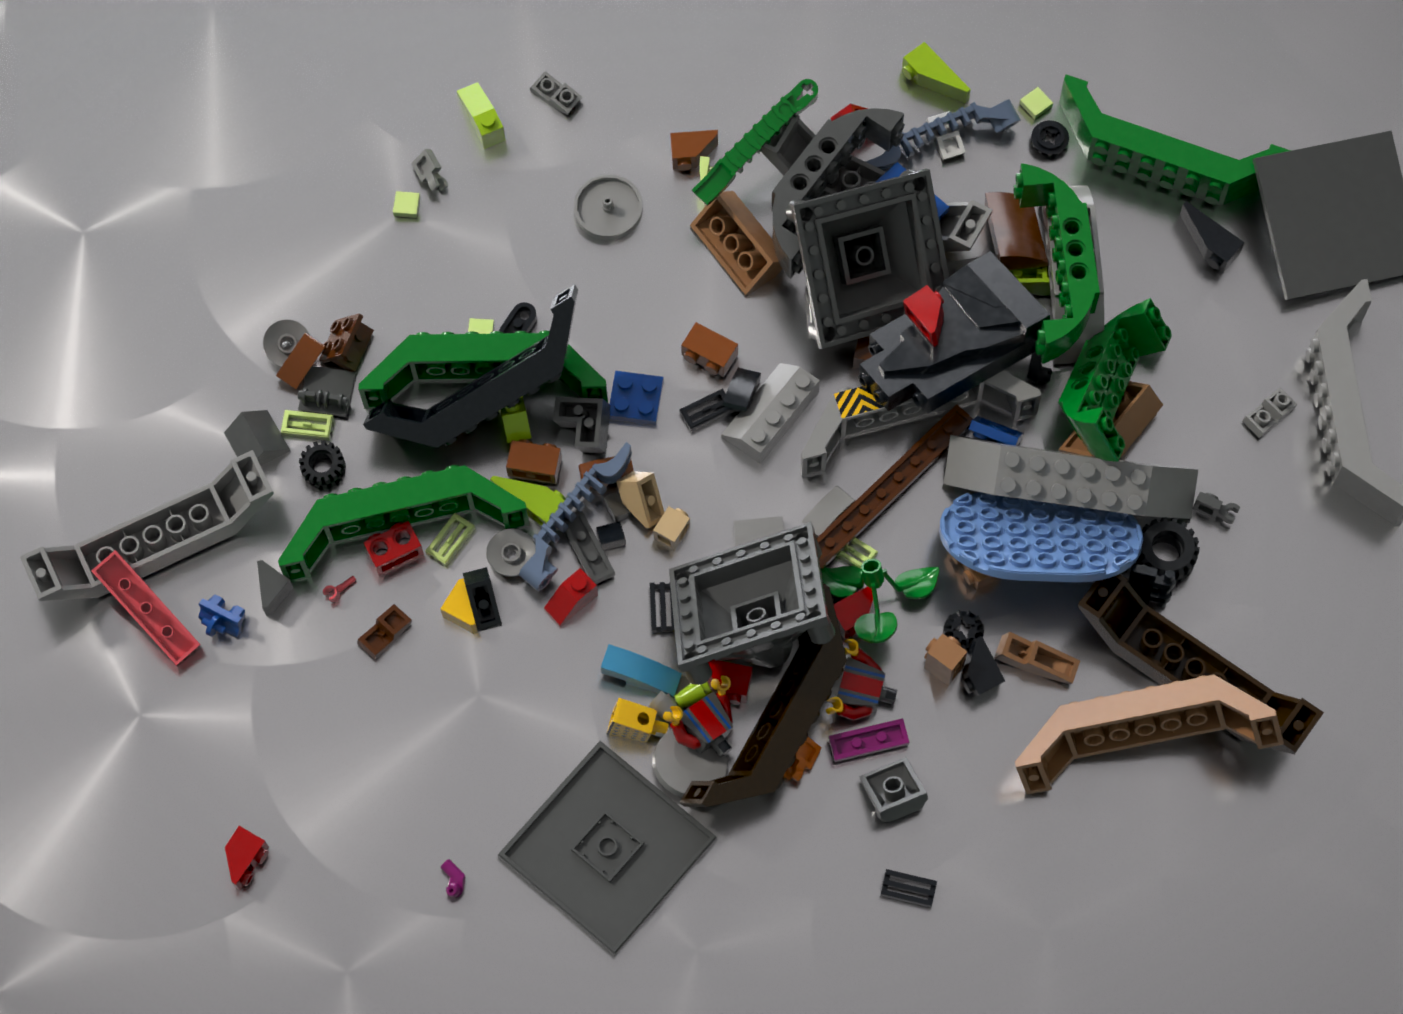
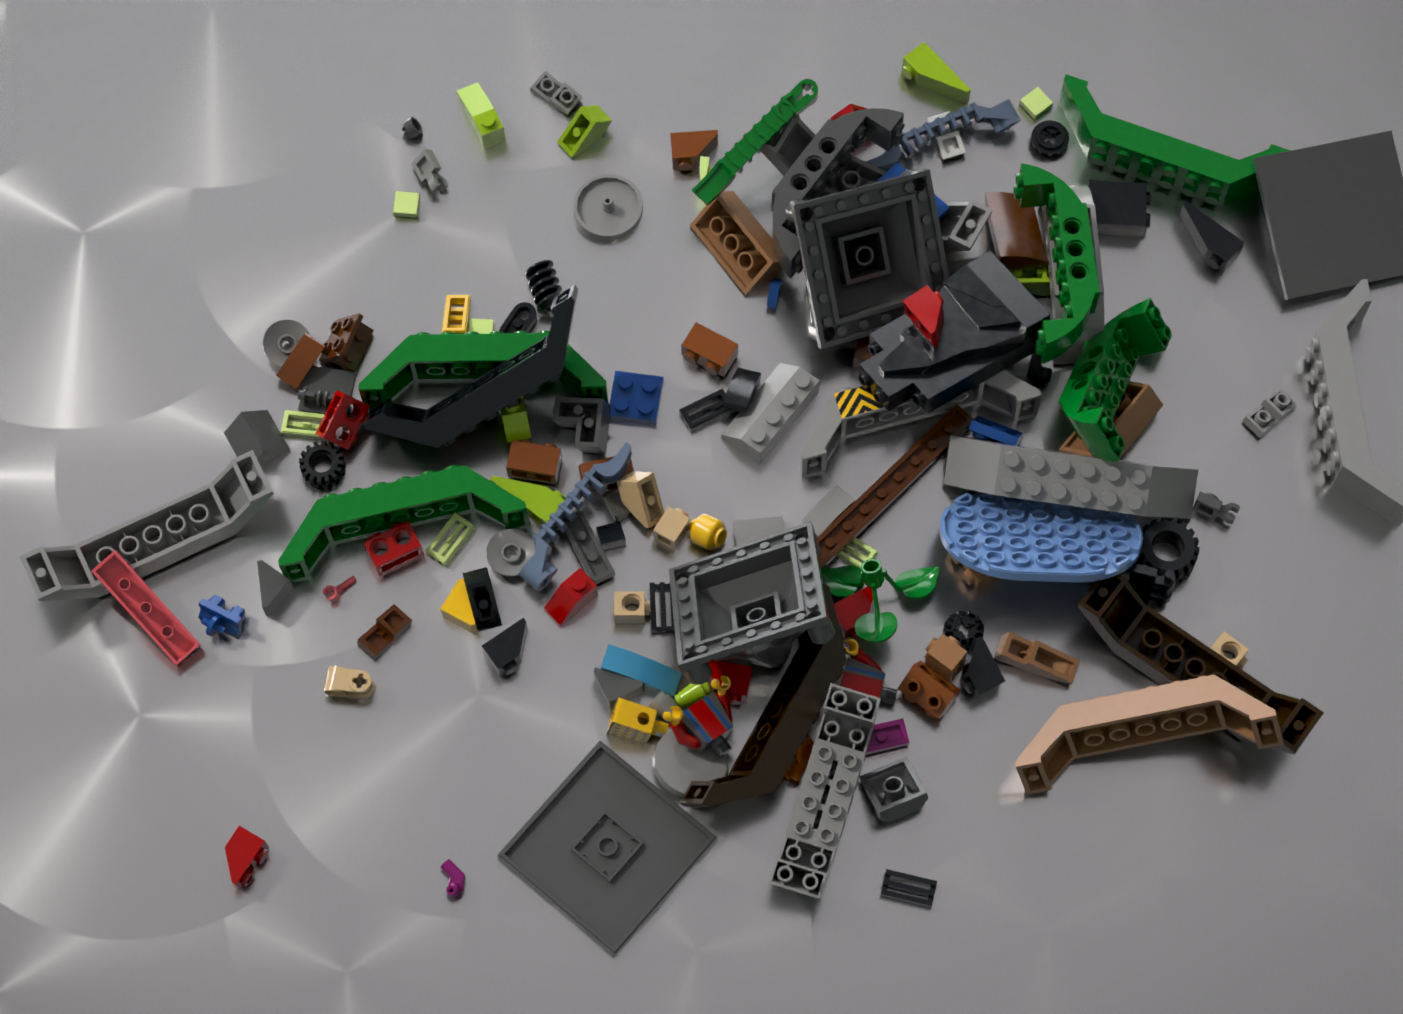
none -> red brick [315,390,369,450]
none -> tan piece [324,666,375,699]
none -> dark grey hinge [402,117,423,138]
none -> yellow slope [442,295,471,334]
none -> black slope [482,618,528,677]
none -> black piece [525,260,562,315]
none -> lime slope [557,105,612,158]
none -> dark grey slope [593,667,644,710]
none -> tan brick [614,591,650,624]
none -> yellow head [689,514,727,550]
none -> blue tile [767,278,783,309]
none -> light grey slope [769,683,881,899]
none -> dark orange brick [897,660,962,719]
none -> black brick [1087,180,1151,237]
none -> tan brick [1211,631,1249,669]

